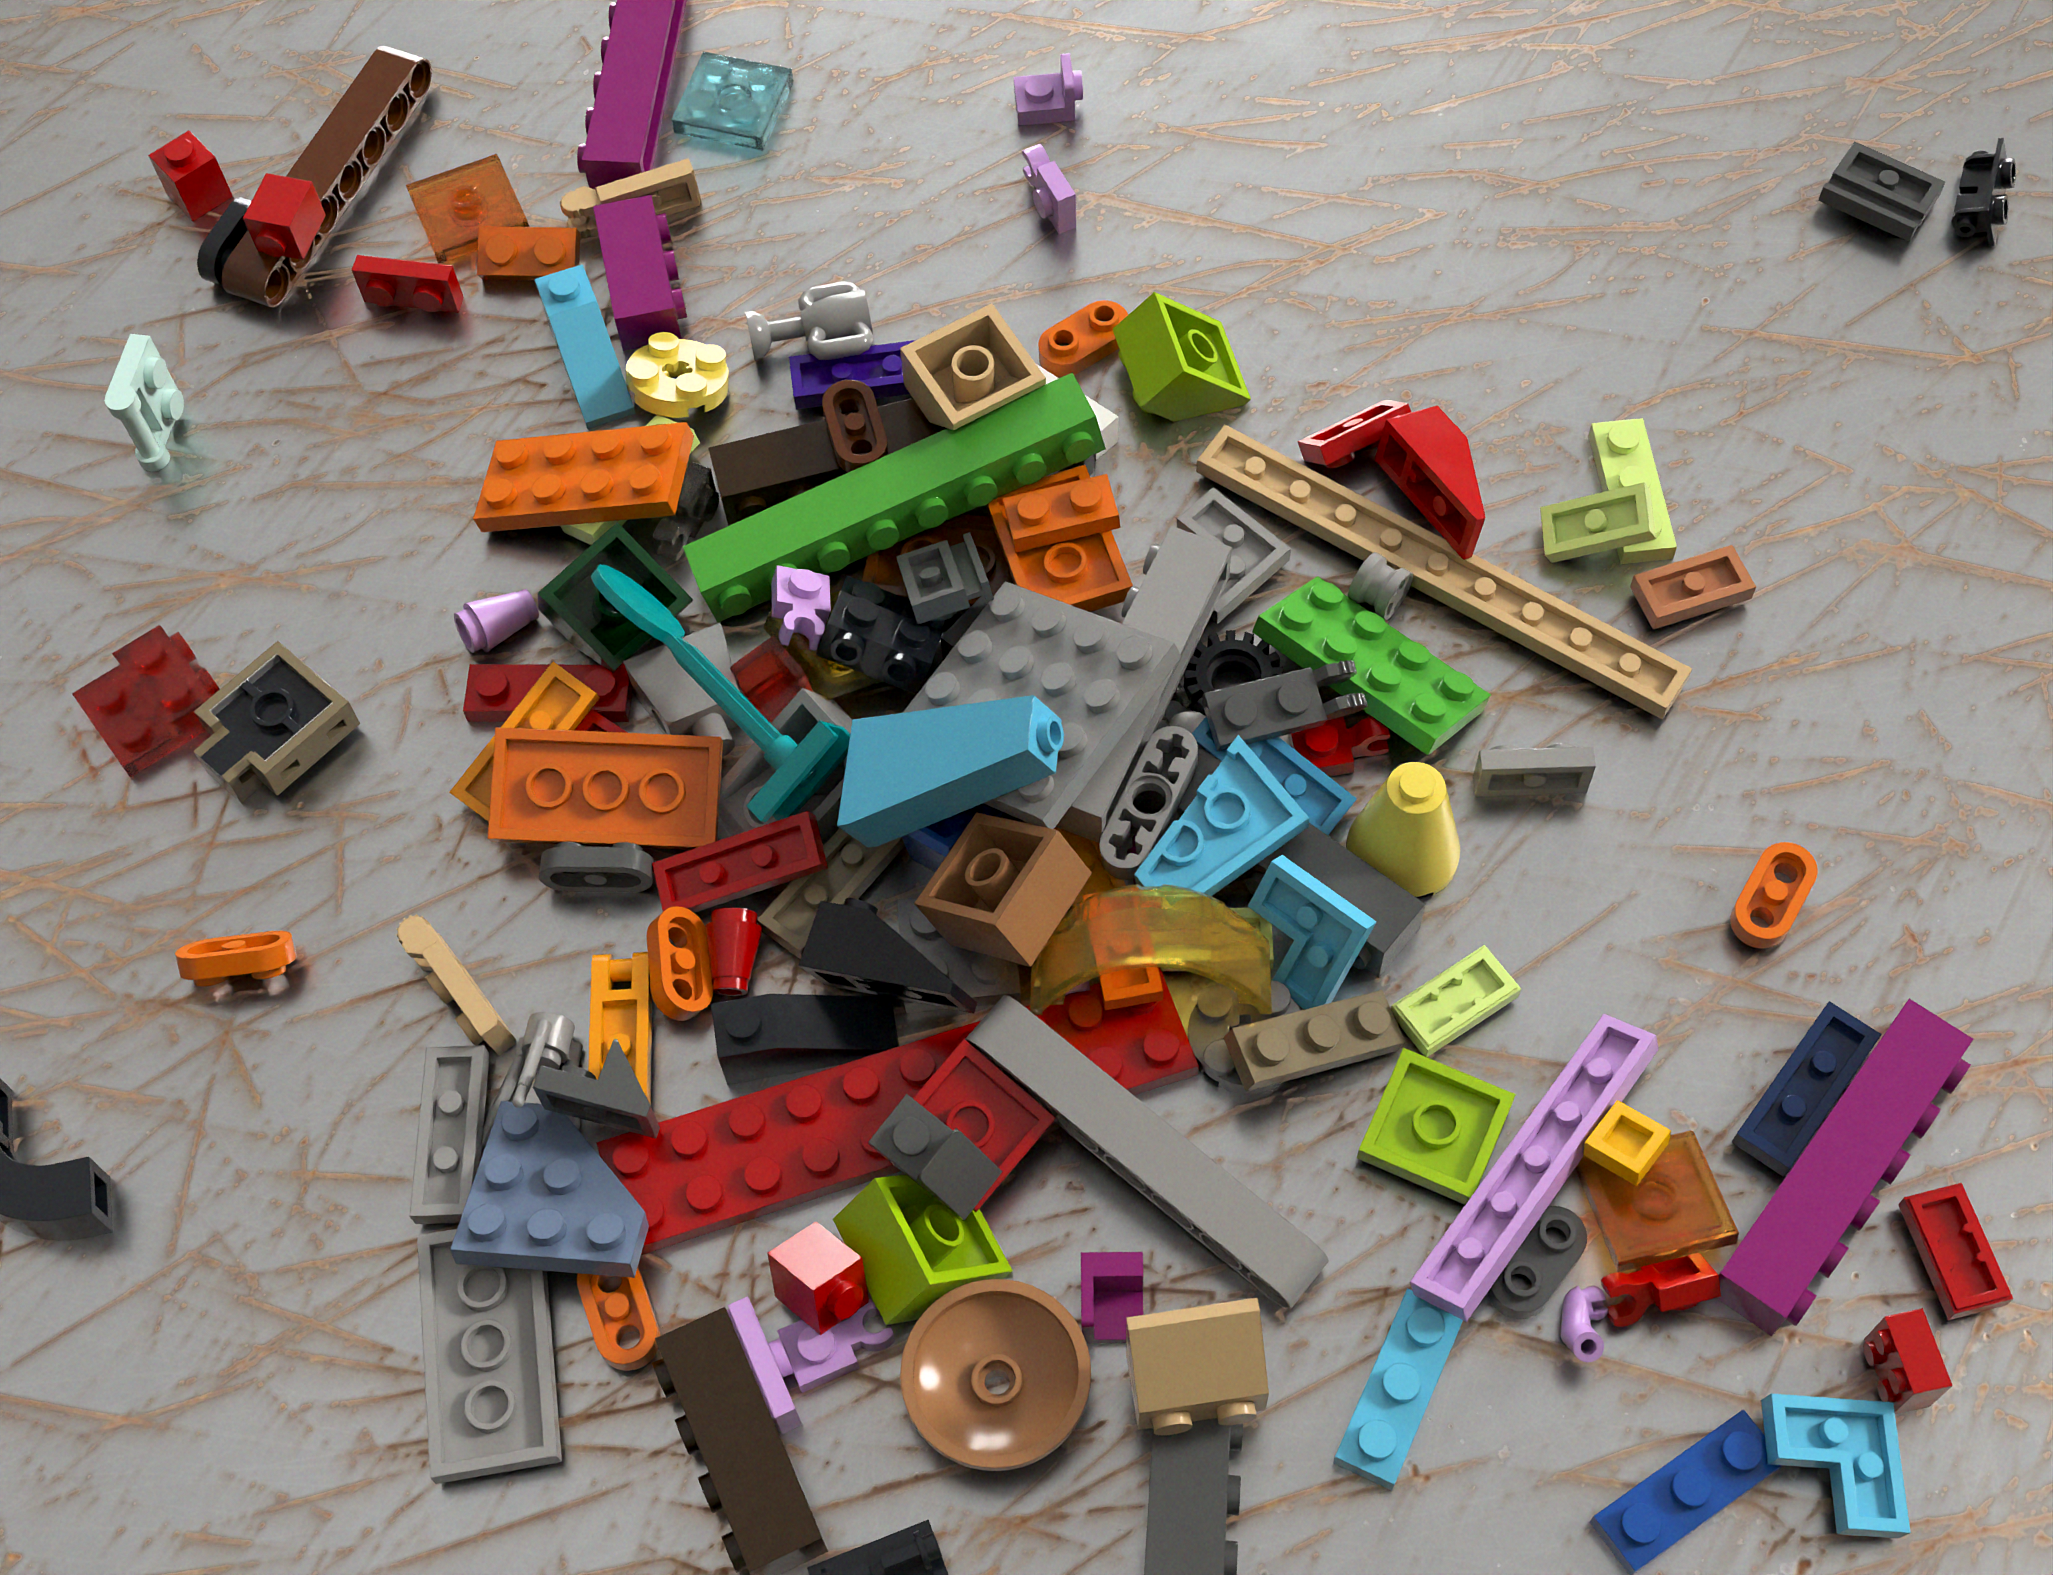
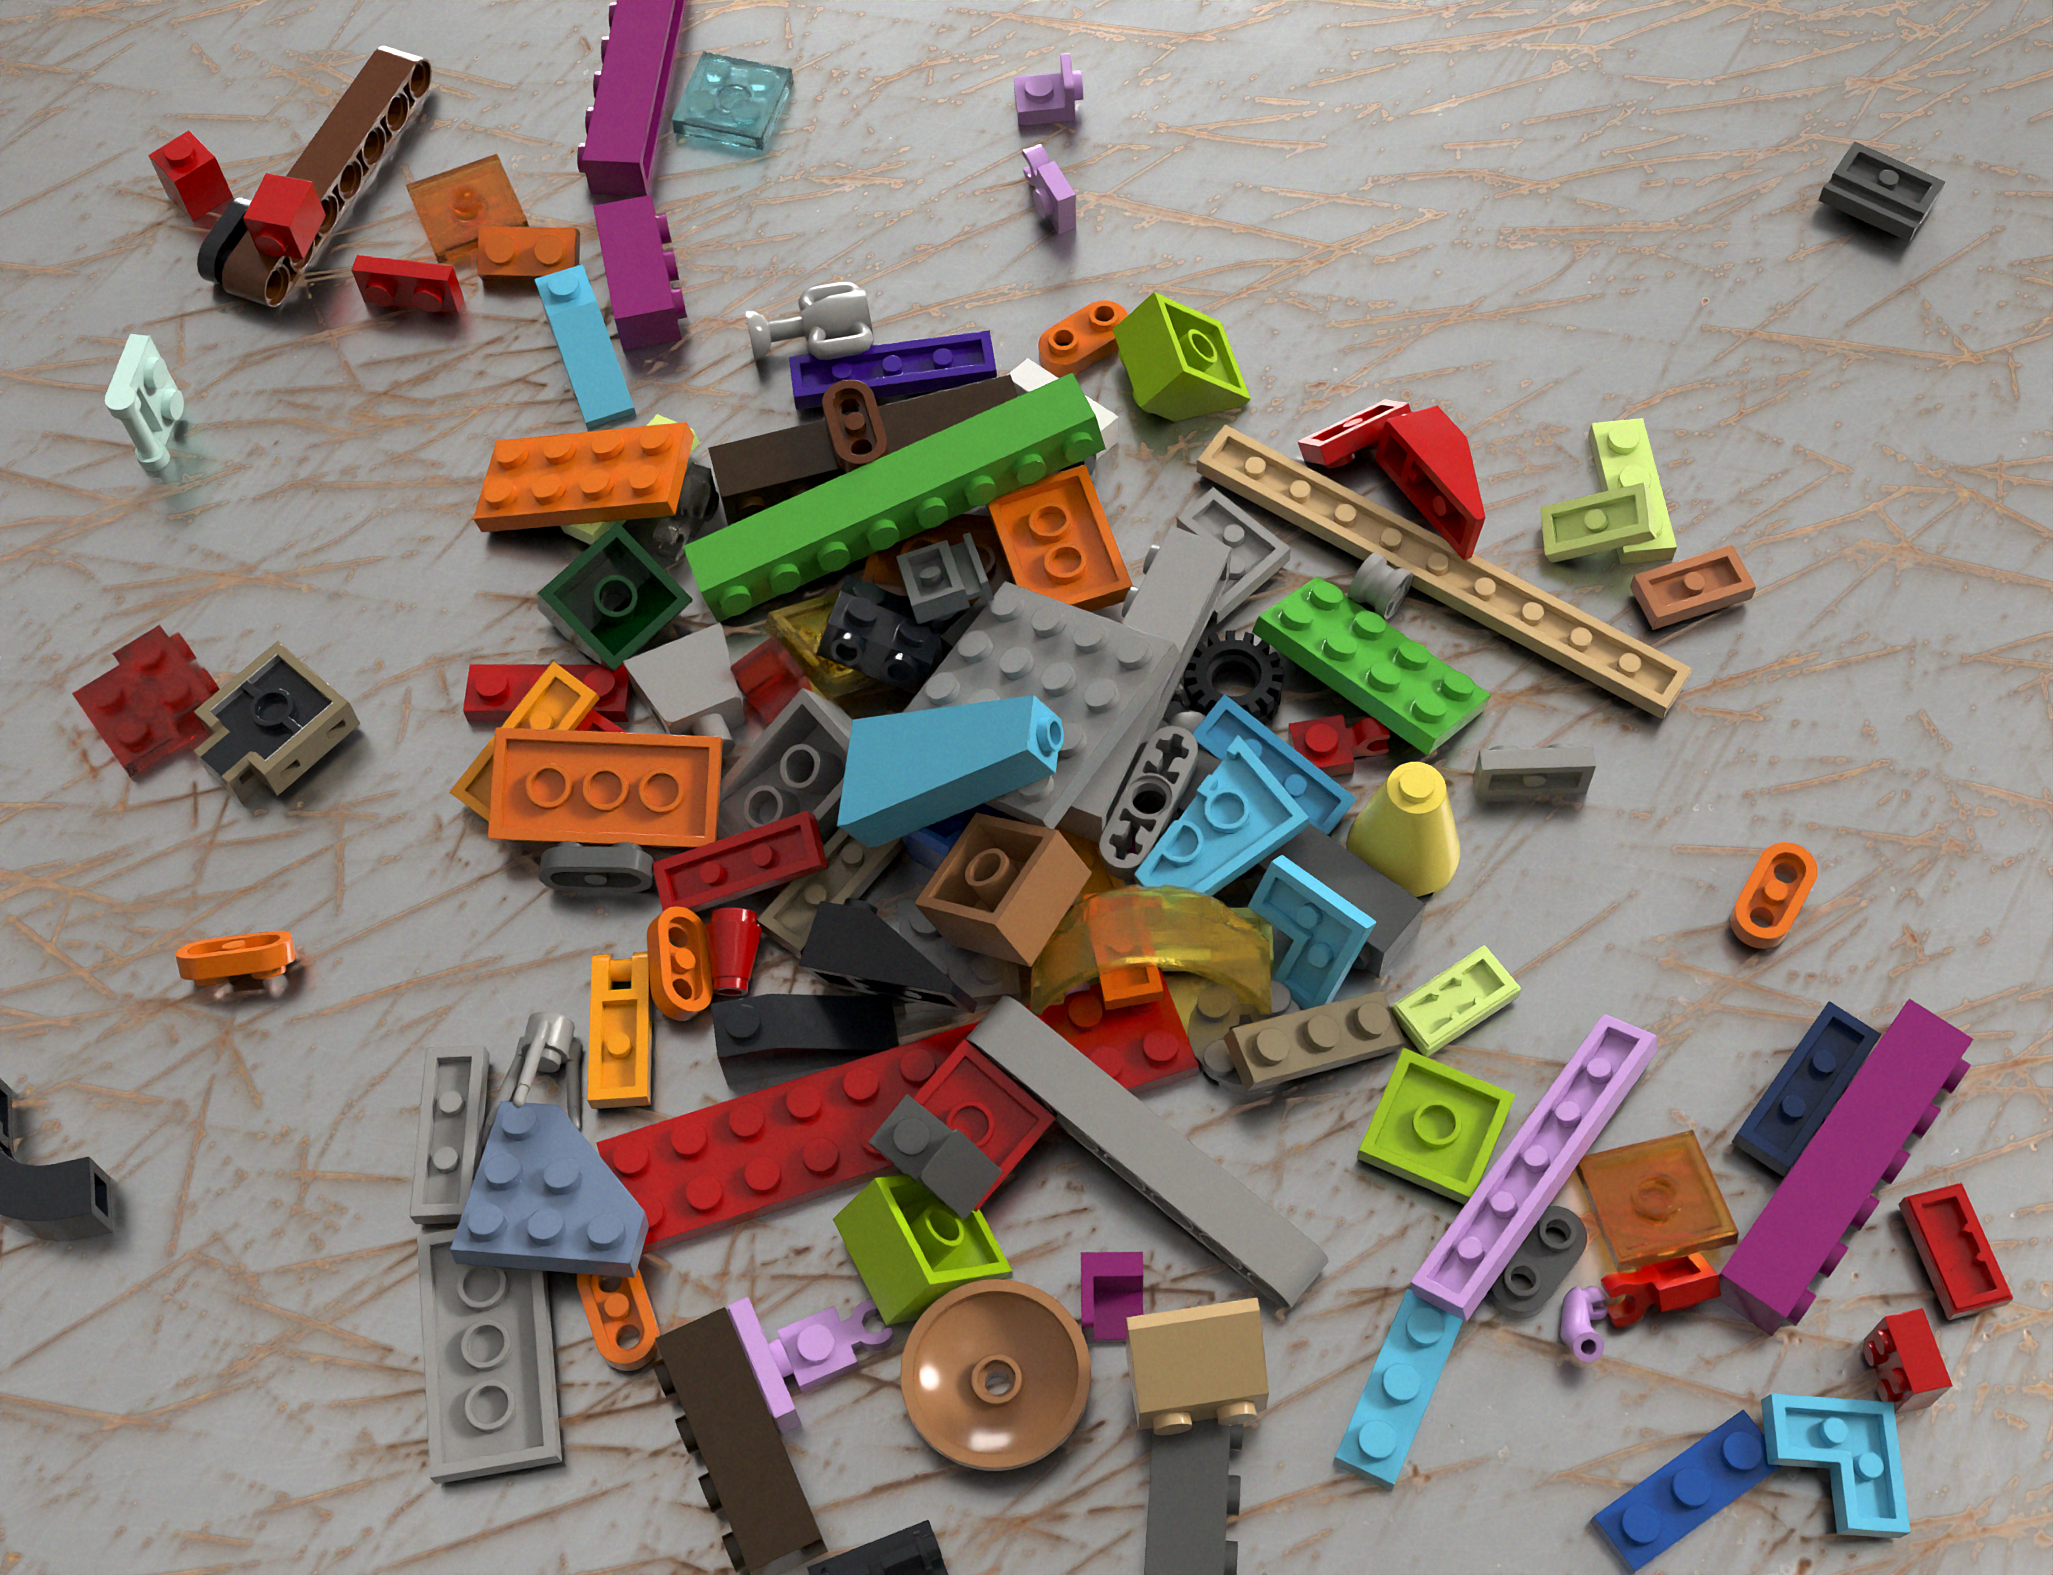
tan hinge [396,914,516,1056] -> none
lavender cone [454,589,539,653] -> none
dark grey slope [533,1039,660,1139] -> none
tan hinge [560,158,702,240] -> none
teal piece [591,564,850,822] -> none
light yellow plate [626,332,729,418] -> none
red brick [767,1221,869,1335] -> none
lavender plate [771,565,831,651] -> none
tan slope [900,303,1046,430] -> none
orange plate [1003,474,1121,552] -> none
dark grey hinge [1201,660,1367,751] -> none
yellow plate [1583,1100,1671,1186] -> none
black hinge [1951,138,2016,246] -> none

